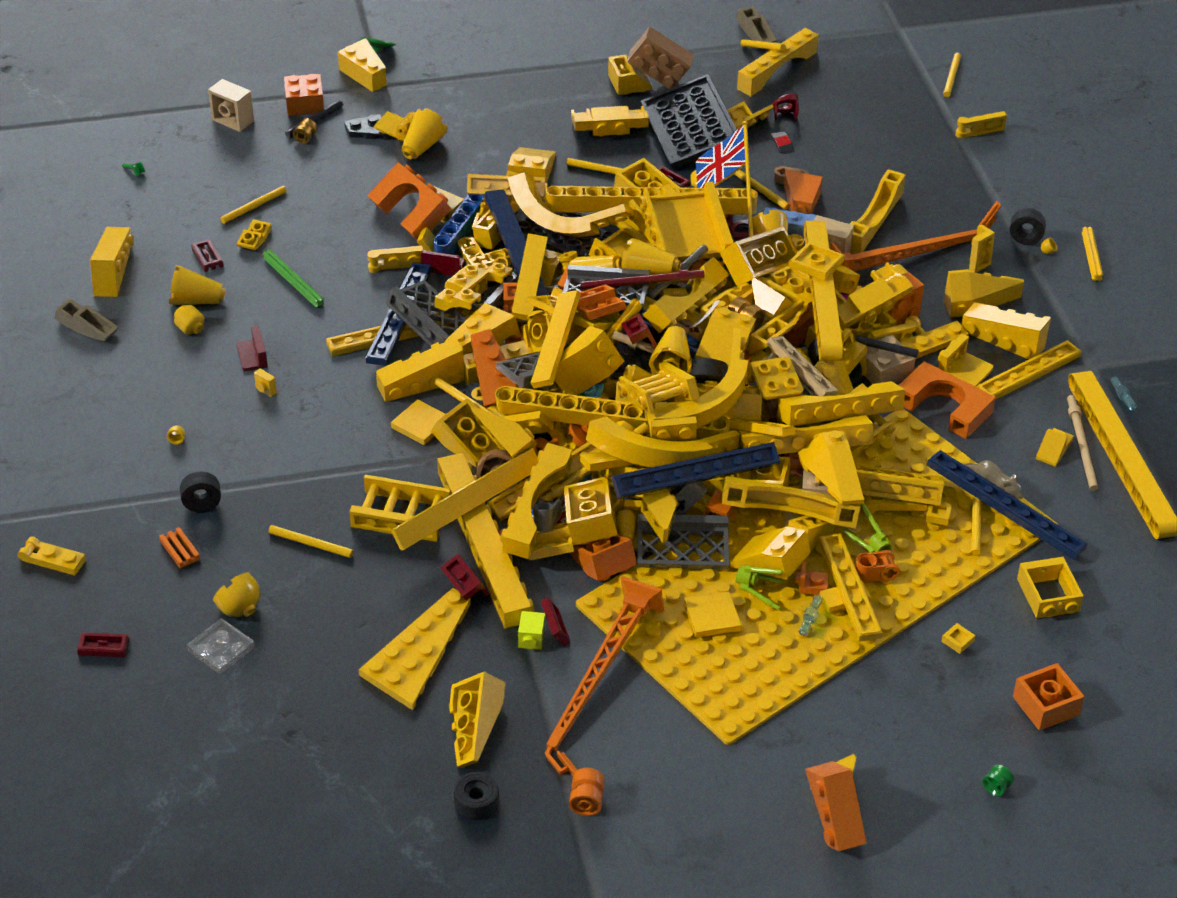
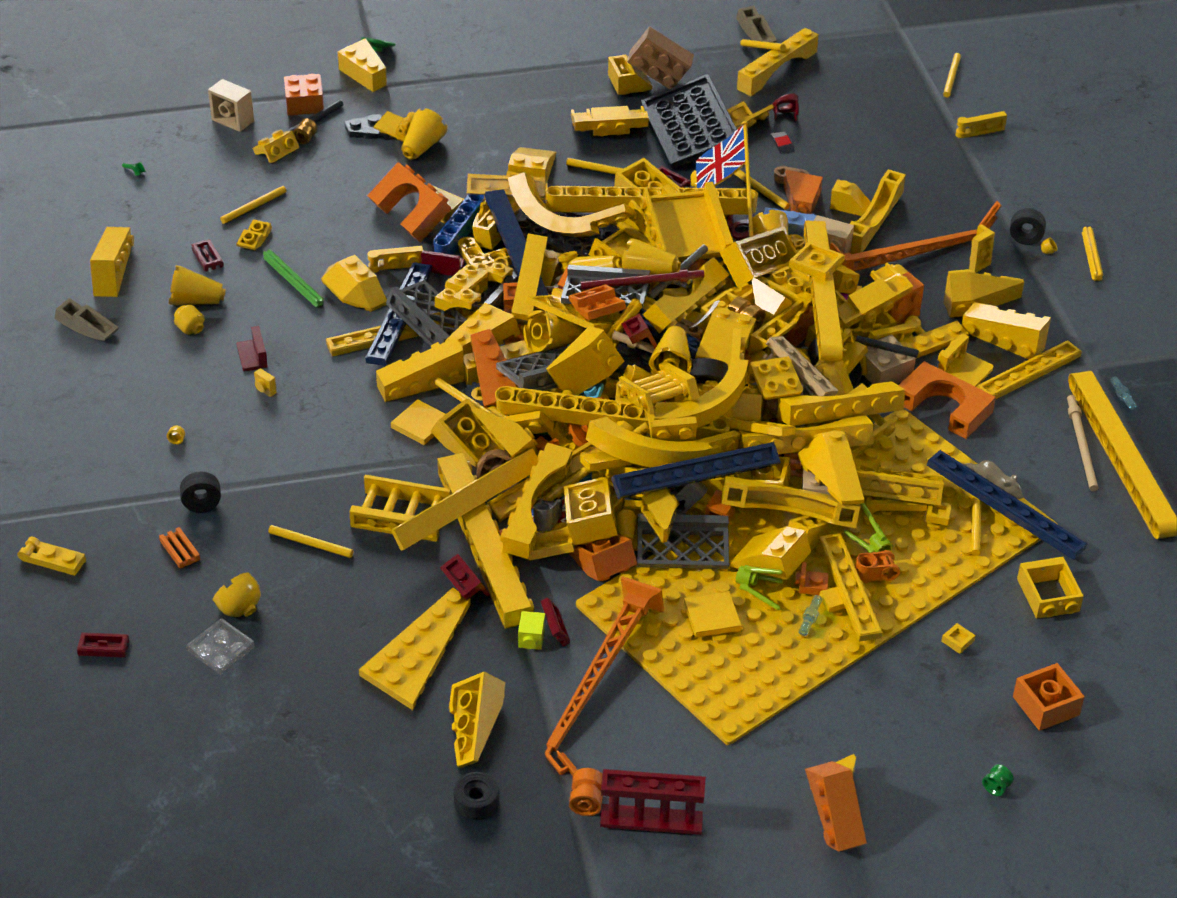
yellow tile [417,227,435,252] -> none
yellow tile [531,290,581,388] -> none
yellow slope [1036,428,1073,467] -> none
none -> yellow bracket [253,130,299,163]
none -> yellow wedge [321,255,387,312]
none -> dark red fence [600,769,706,835]
none -> yellow slope [830,179,871,216]

